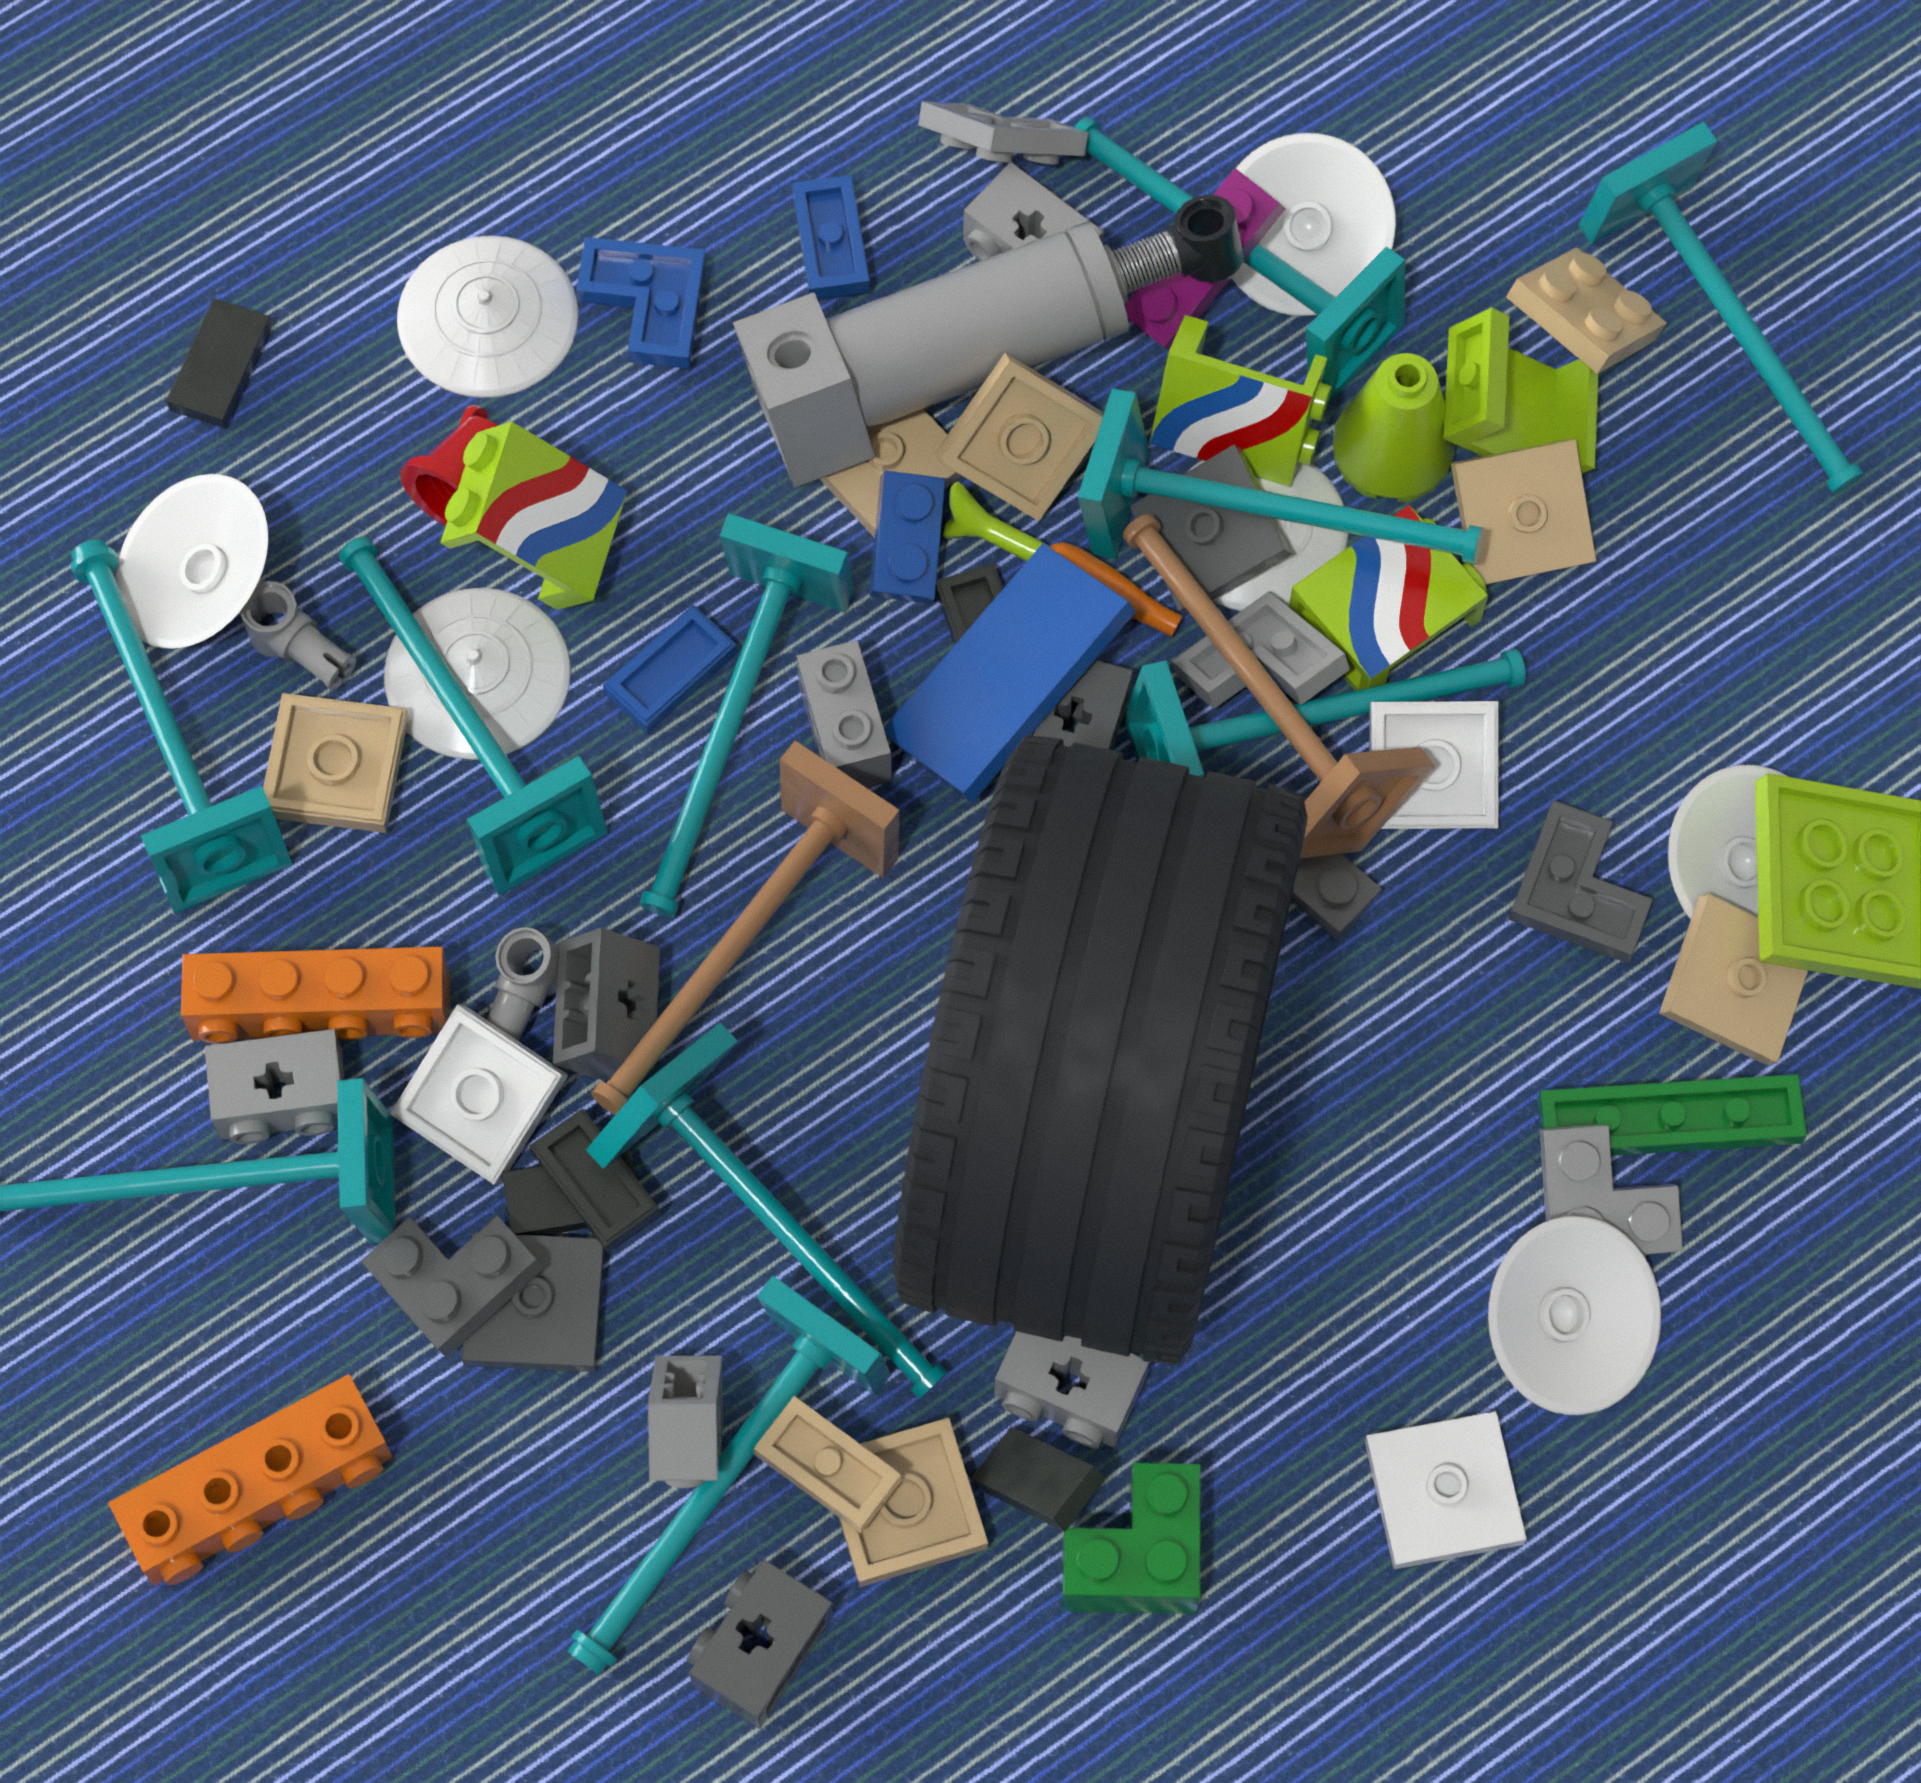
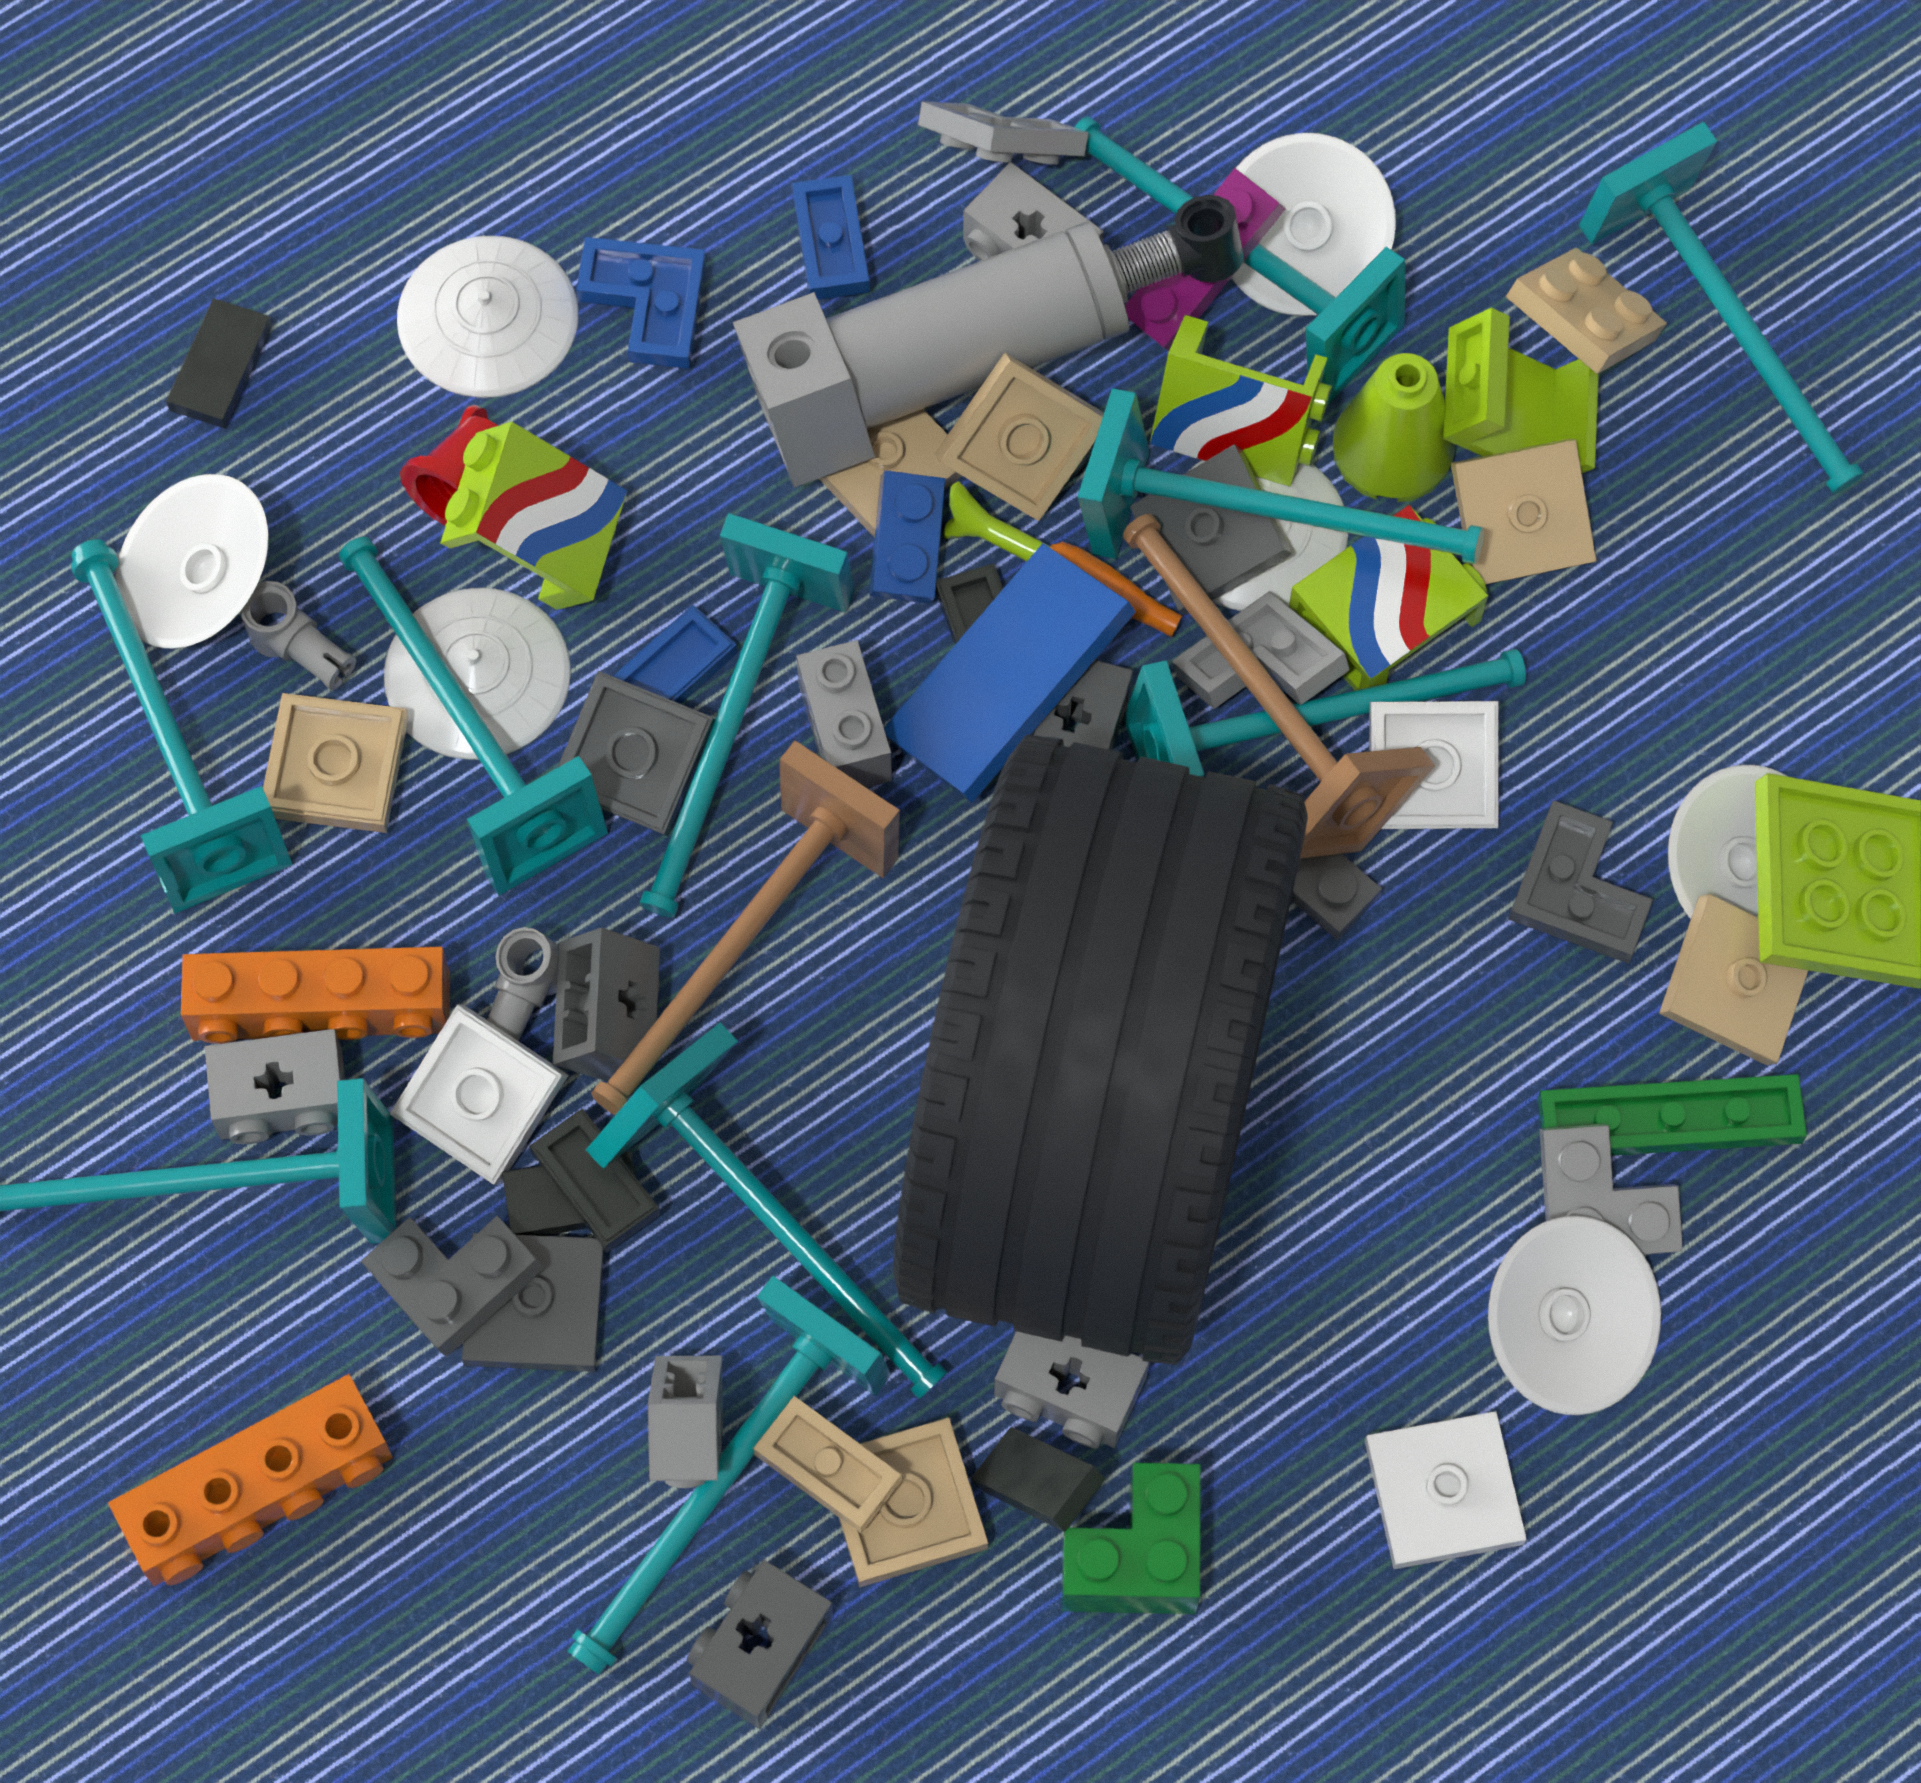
none -> dark grey plate [557,671,715,836]

